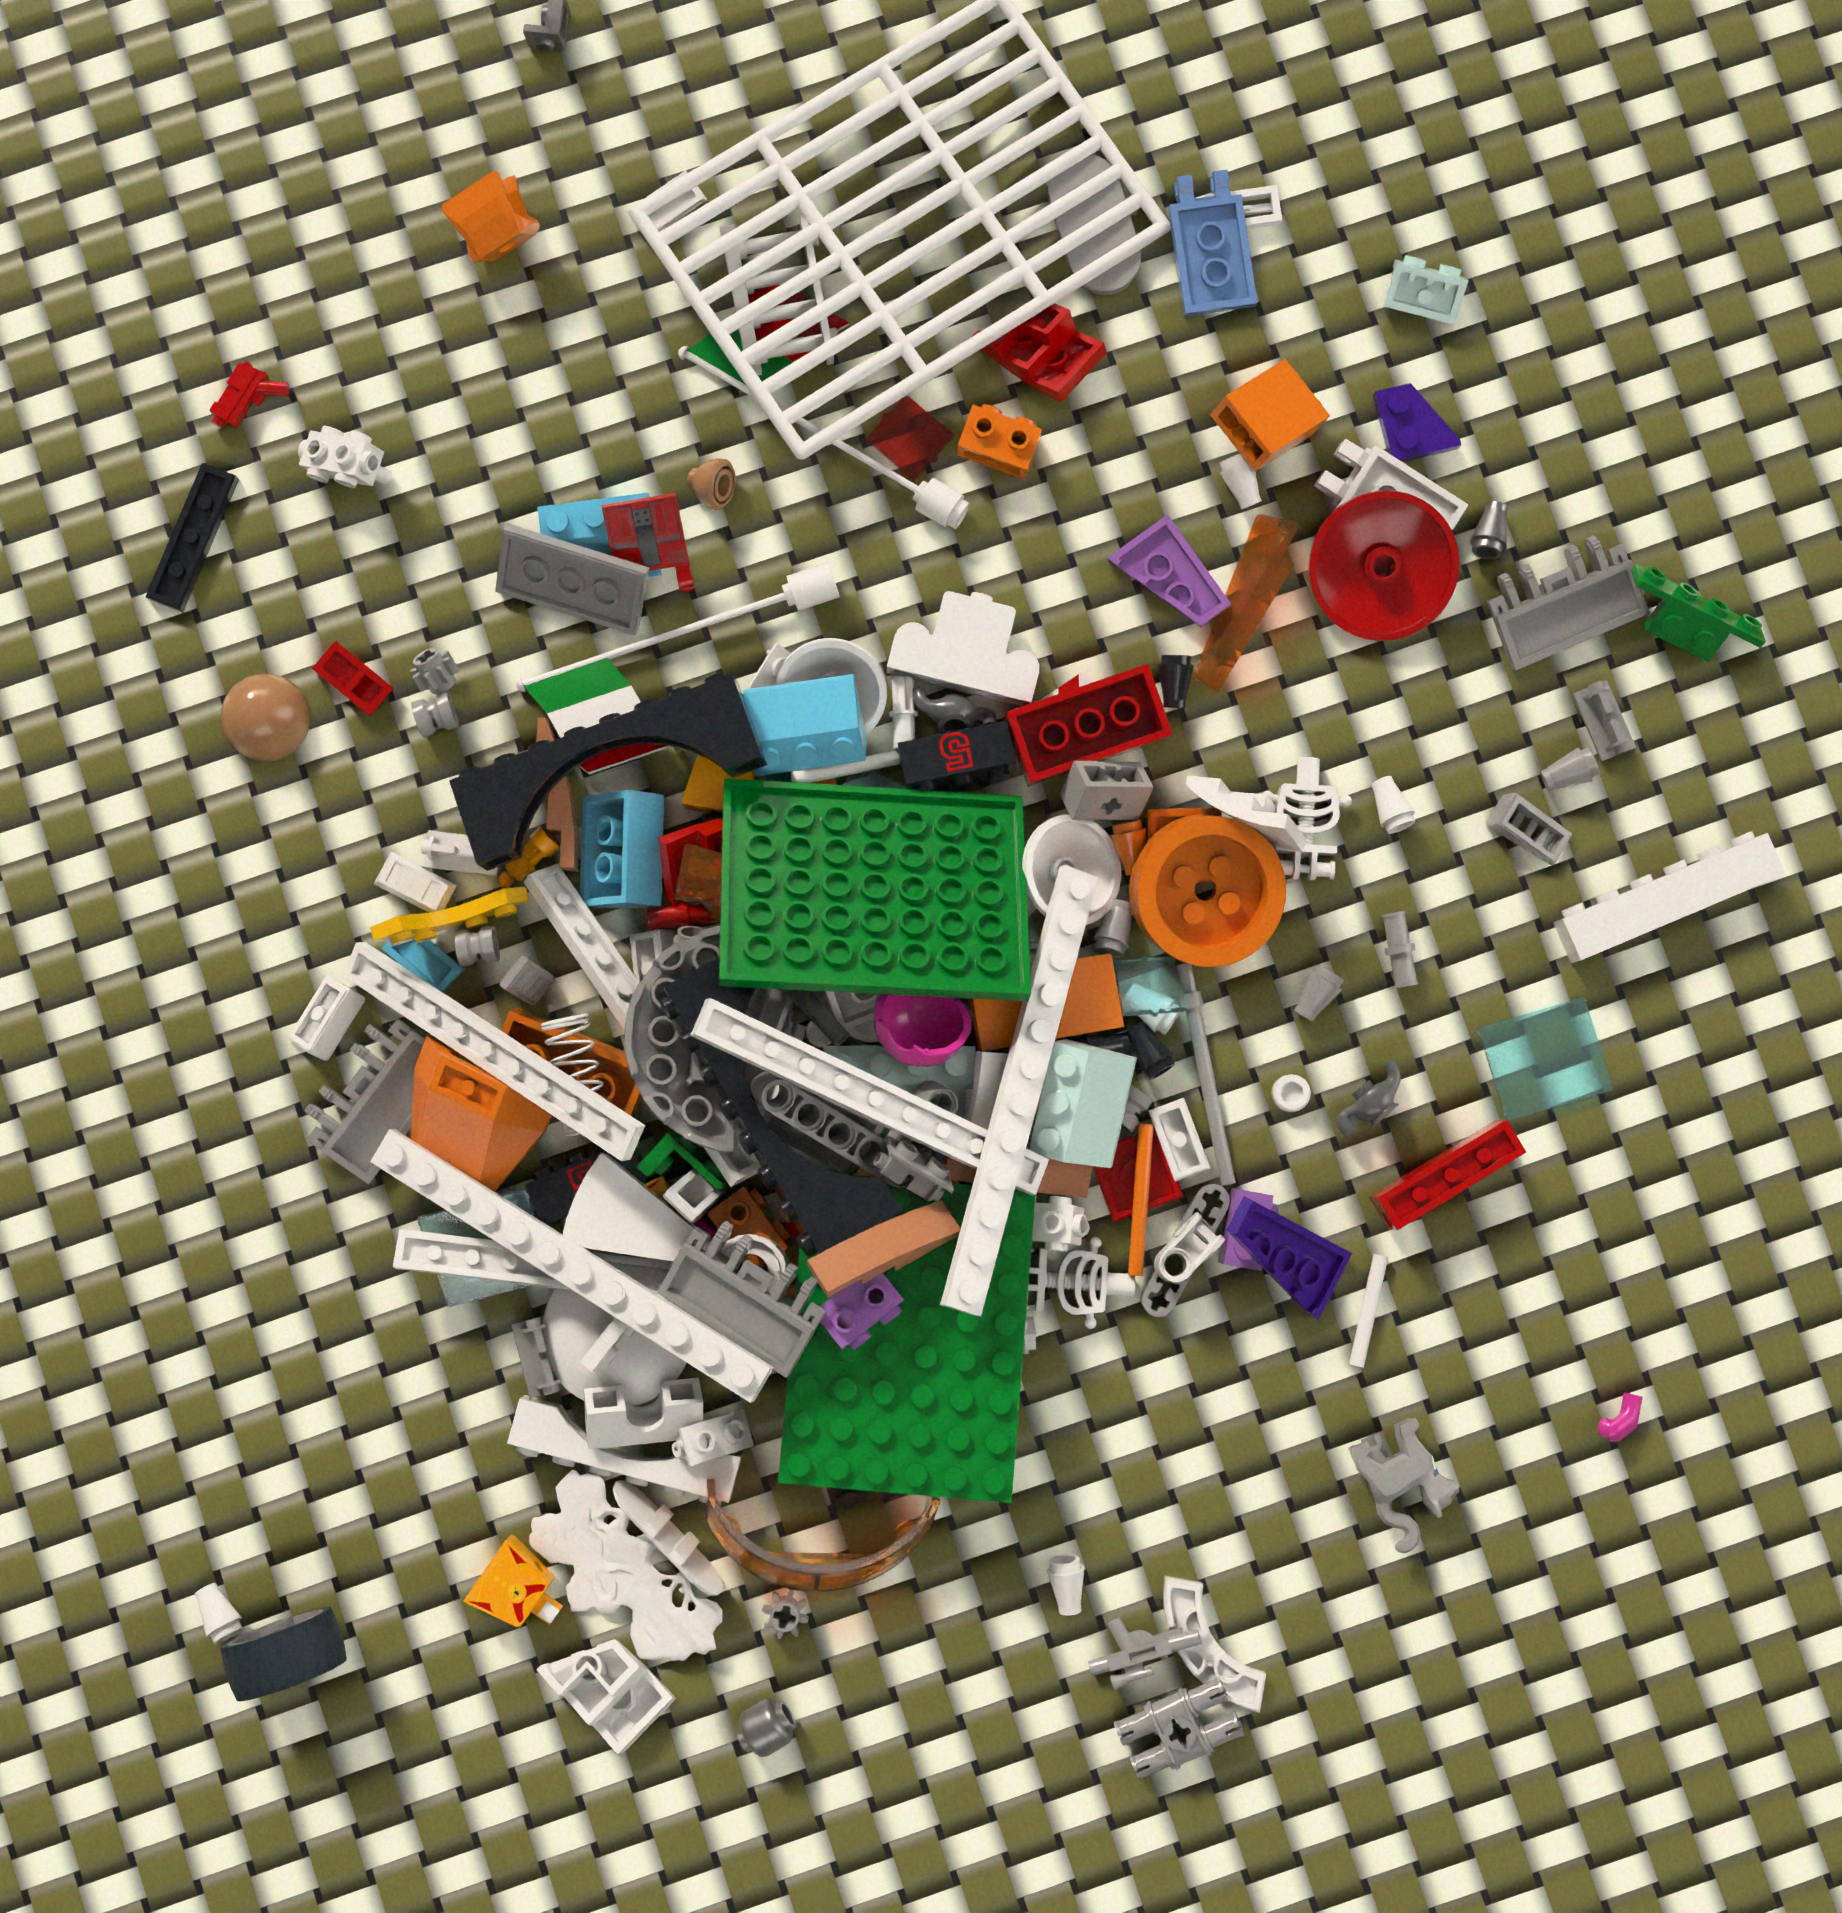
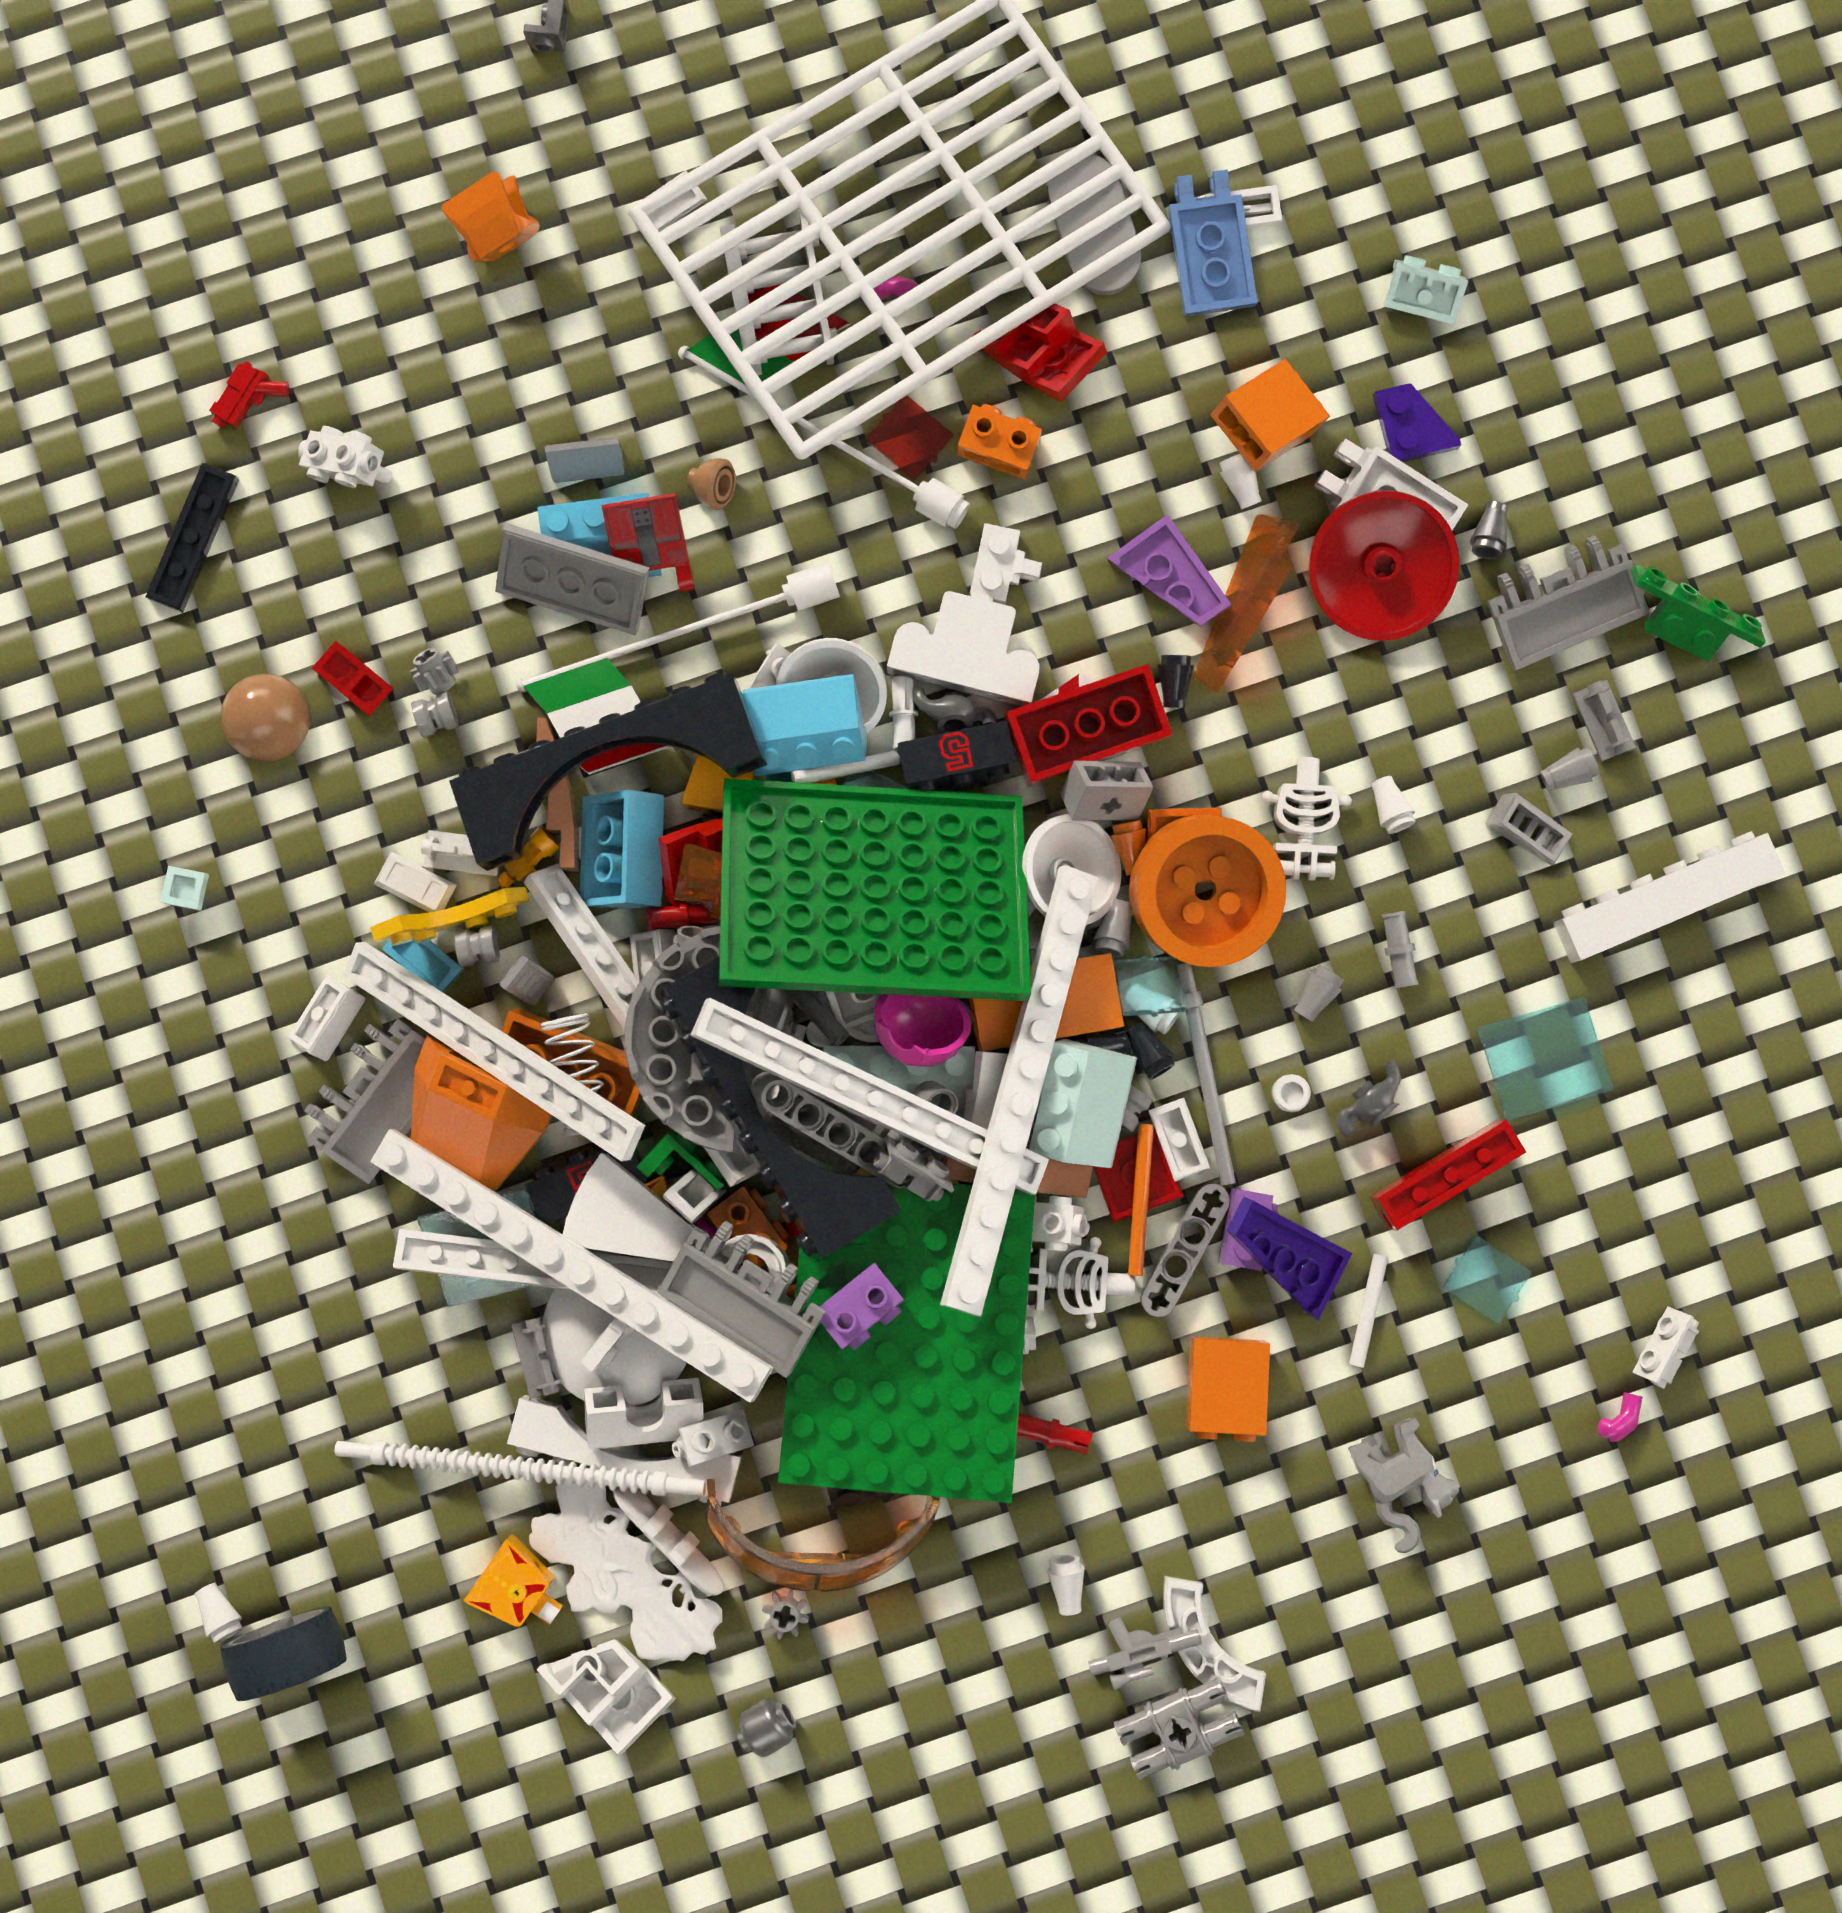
nougat slope [807,1200,961,1298] -> none
white piece [1154,1212,1225,1282] -> none
white slope [1186,776,1306,853] -> none
none -> light aqua tile [160,866,209,911]
none -> white hose [334,1441,707,1496]
none -> light grey slope [545,437,625,483]
none -> dark pink arm [873,275,918,300]
none -> white hinge [970,523,1042,605]
none -> red pin [1017,1413,1093,1456]
none -> orange brick [1186,1336,1270,1442]
none -> clear light blue piece [1442,1235,1532,1324]
none -> white hinge [1633,1306,1699,1389]

